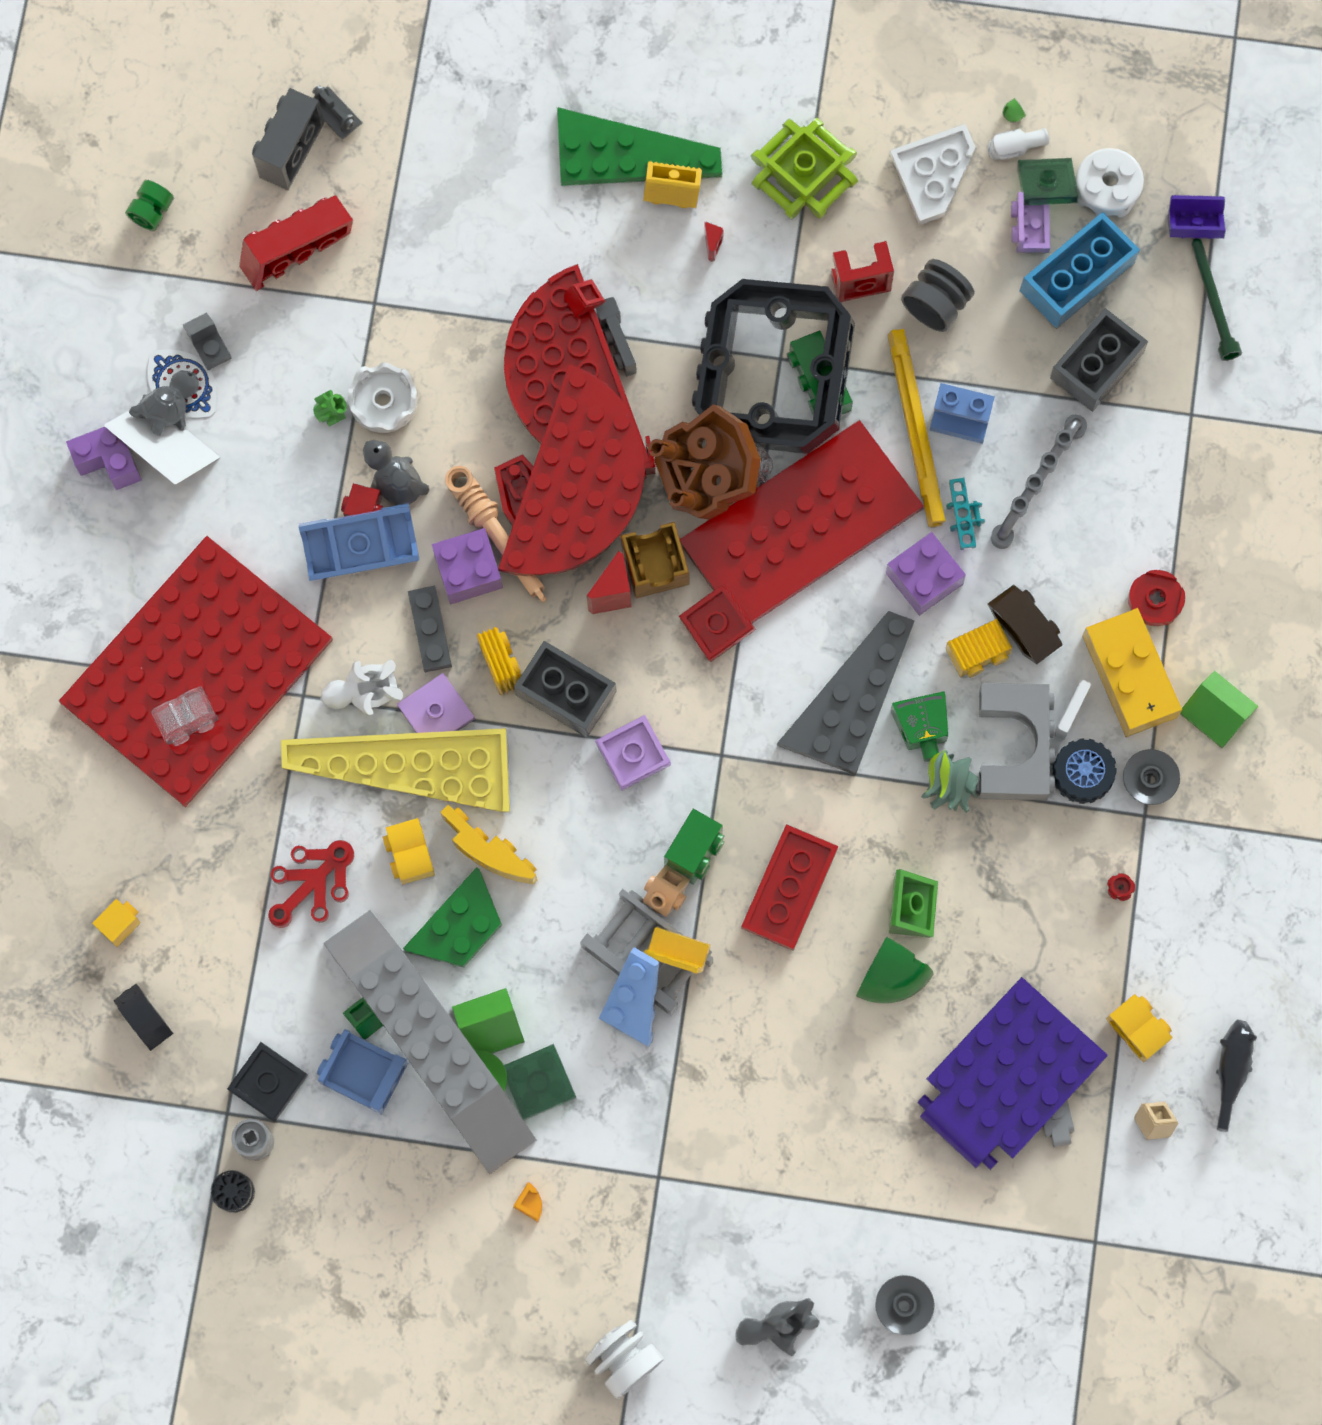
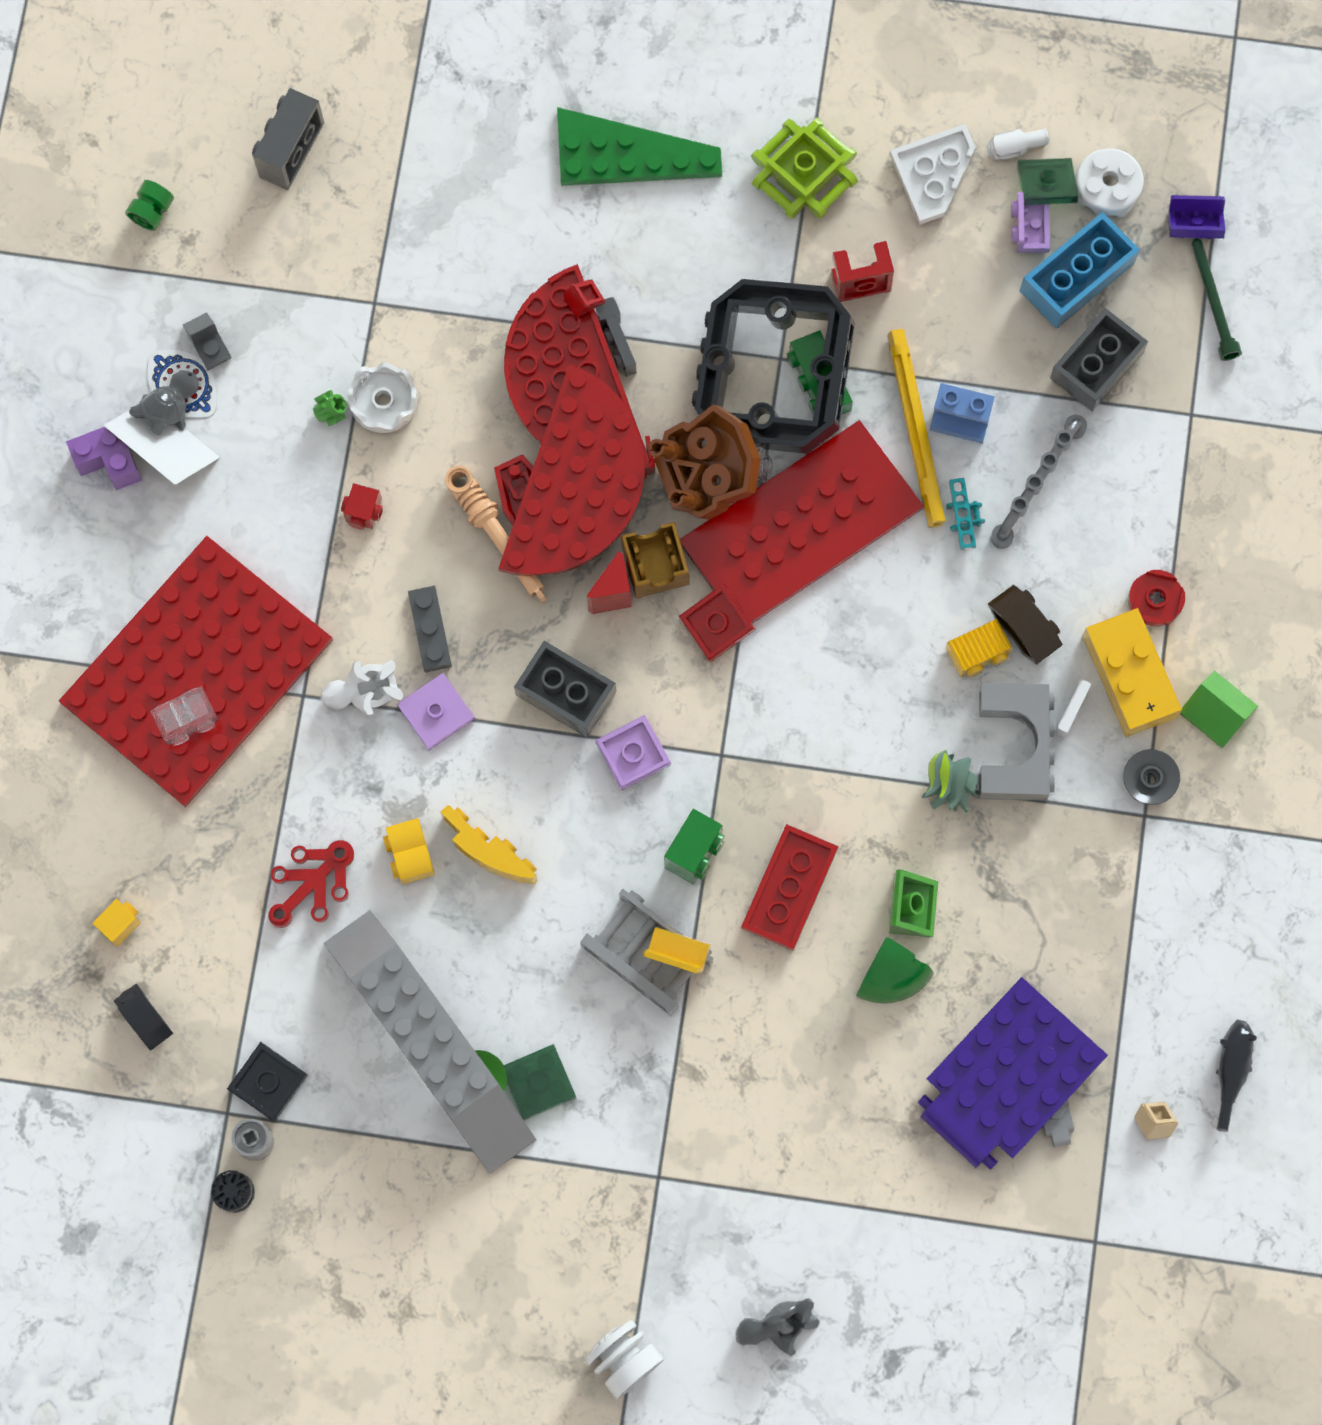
red wedge [239,195,353,291] -> none
light yellow wing [281,728,510,813] -> none
medium blue piece [299,503,419,581] -> none
dark grey hinge [312,85,363,140] -> none
medium blue panel [317,1029,408,1115] -> none
green slope [343,997,383,1040] -> none
dark grey animal [363,440,429,506] -> none
green wing [403,867,502,968] -> none
medium lavender brick [432,528,503,605] -> none
bright green slope [452,988,525,1054] -> none
yellow brick [476,627,522,696] -> none
light orange tile [513,1182,542,1222] -> none
light blue wing [599,948,659,1047] -> none
light nougat brick [642,865,690,917] -> none
yellow brick [643,161,702,208] -> none
red slope [704,222,724,262] -> none
dark grey wing [777,611,915,775] -> none
dark grey dish [875,1275,934,1335] -> none
medium lavender brick [886,532,966,616] -> none
green torso [891,691,948,762] -> none
dark grey wheel [901,259,975,332] -> none
bright green hinge [1002,98,1026,122] -> none
black wheel [1052,738,1117,804] -> none
yellow brick [1106,994,1173,1063] -> none
red plate [1107,873,1135,901] -> none

